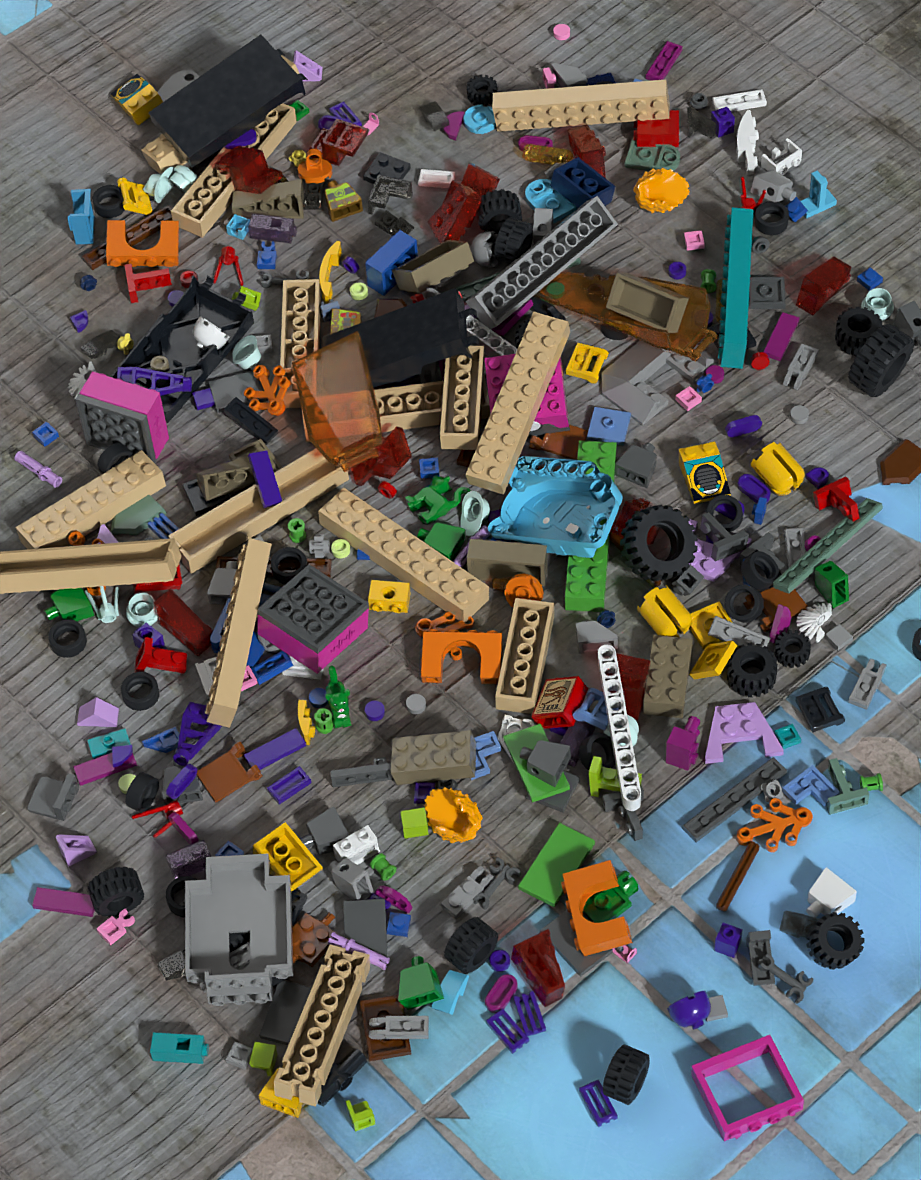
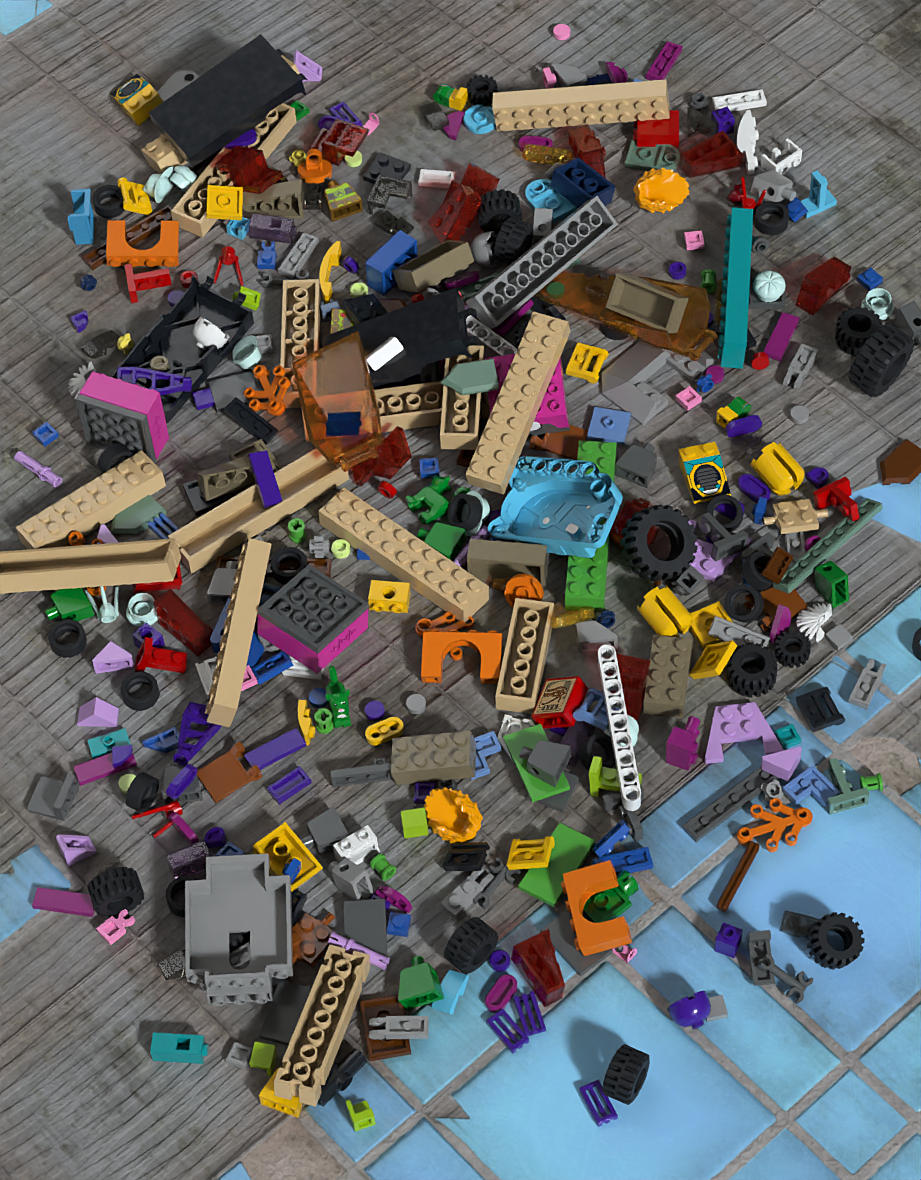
dark pink window [691,1035,804,1141] -> none
white torso [806,867,857,919] -> none
none -> lavender slope [93,641,134,674]
none -> dark purple tile [203,827,227,848]
none -> yellow tile [206,185,243,220]
none -> light grey tile [278,232,319,279]
none -> blue plate [282,858,301,884]
none -> clear blue piece [325,412,362,437]
none -> black plate [341,294,387,325]
none -> yellowish green tile [345,150,362,167]
none -> white slope [363,337,403,370]
none -> yellow plate [365,717,404,746]
none -> leg [433,84,468,111]
none -> sand green tile [441,358,499,395]
none -> black plate [442,842,490,871]
none -> magenta tile [444,271,480,290]
none -> black tyre [447,493,482,531]
none -> yellow plate [507,836,555,870]
none -> clear yellow beam [550,607,595,628]
none -> blue plate [592,847,653,875]
none -> blue plate [593,819,630,857]
none -> magenta tile [605,62,628,83]
none -> clear red wedge [678,131,744,178]
none -> leg [716,396,751,429]
none -> dark red animal [726,184,742,203]
none -> light aqua piece [753,271,786,302]
none -> lavender slope [761,746,802,781]
none -> reddish brown plate [762,546,794,584]
none -> tan plate [763,499,828,534]

